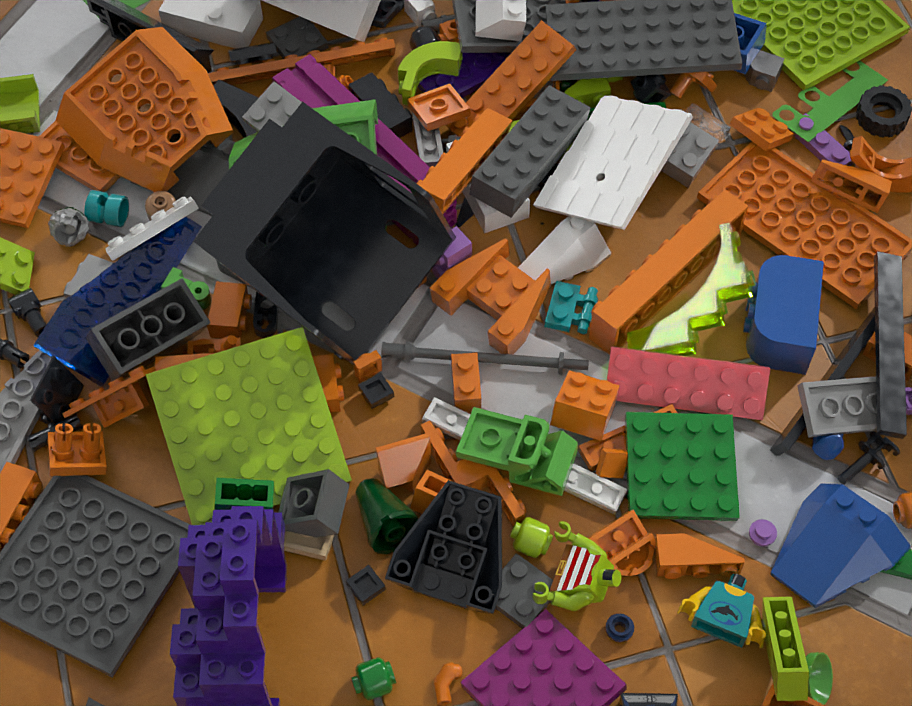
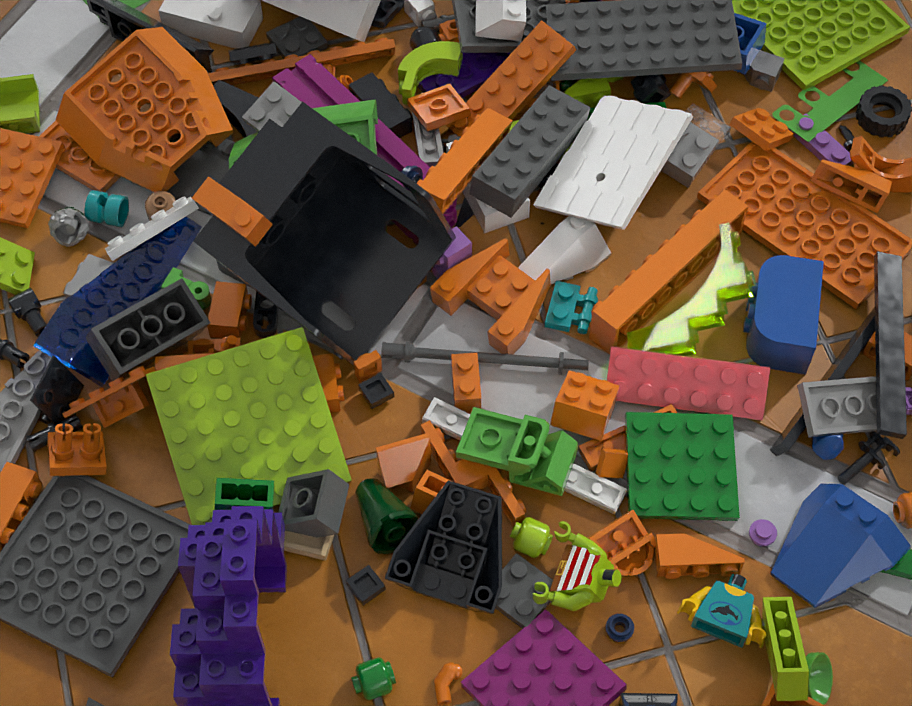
none -> orange slope [192,176,273,247]
none -> dark blue plate [401,166,423,190]

